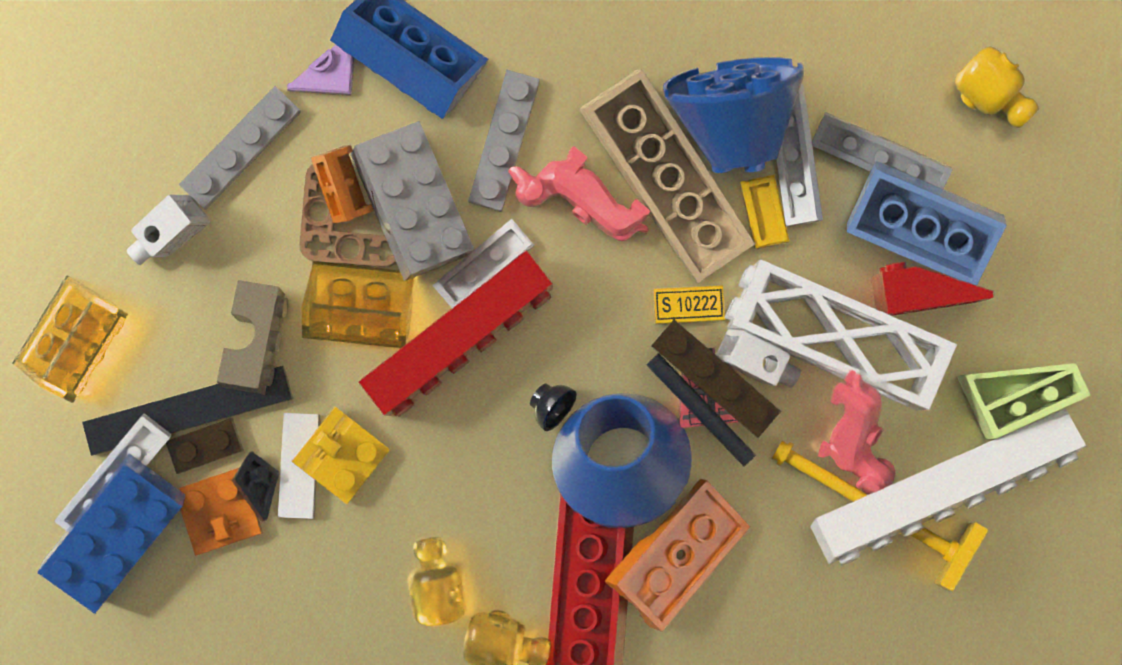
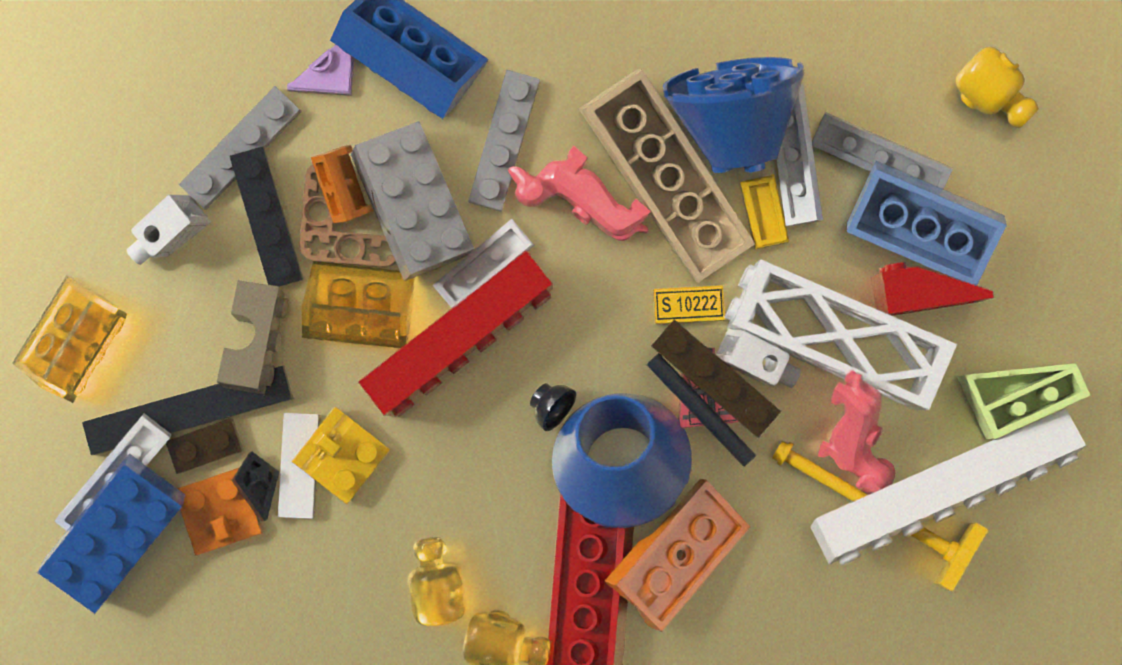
none -> black plate [229,146,304,287]

